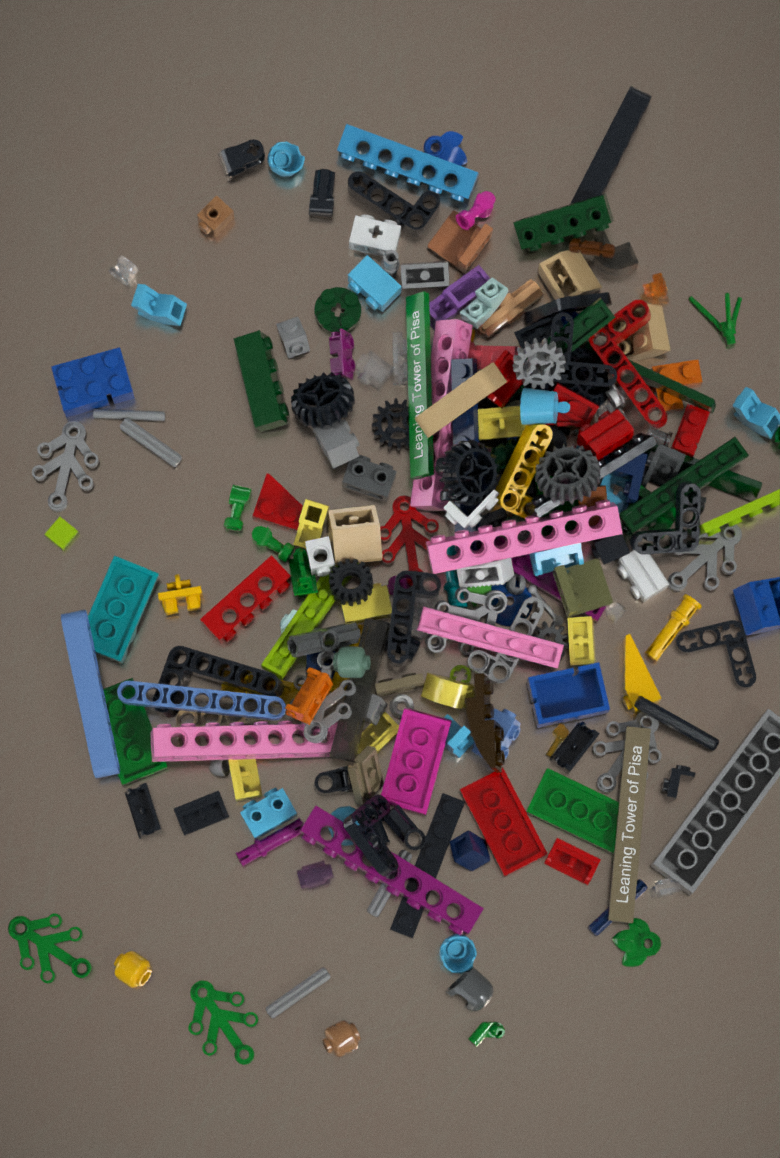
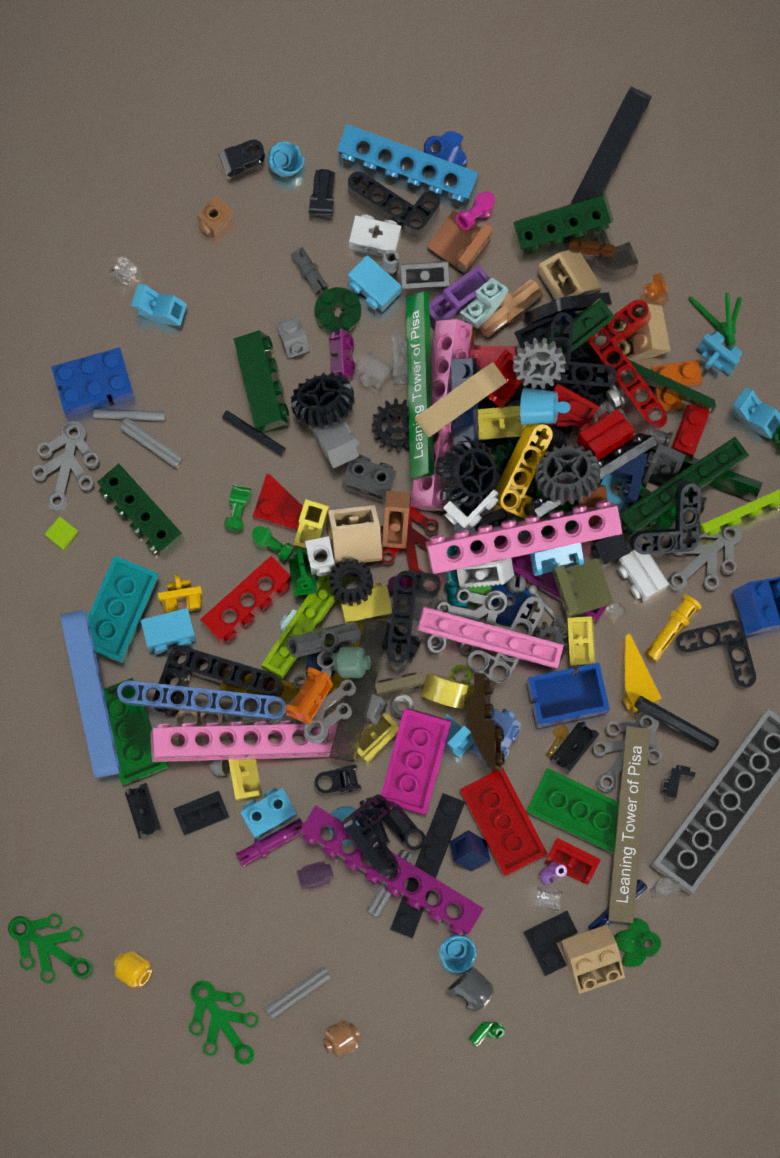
dark tan plate [347,745,384,805] -> none
none -> dark green brick [97,463,183,556]
none -> medium azure brick [141,608,196,654]
none -> black bar [222,410,286,456]
none -> dark grey pin [291,247,328,294]
none -> nougat slope [382,491,410,548]
none -> black plate [523,911,578,976]
none -> clear bush [534,886,562,912]
none -> medium lavender arm [539,862,567,885]
none -> tan slope [562,924,625,994]
none -> medium azure hips [696,331,742,376]

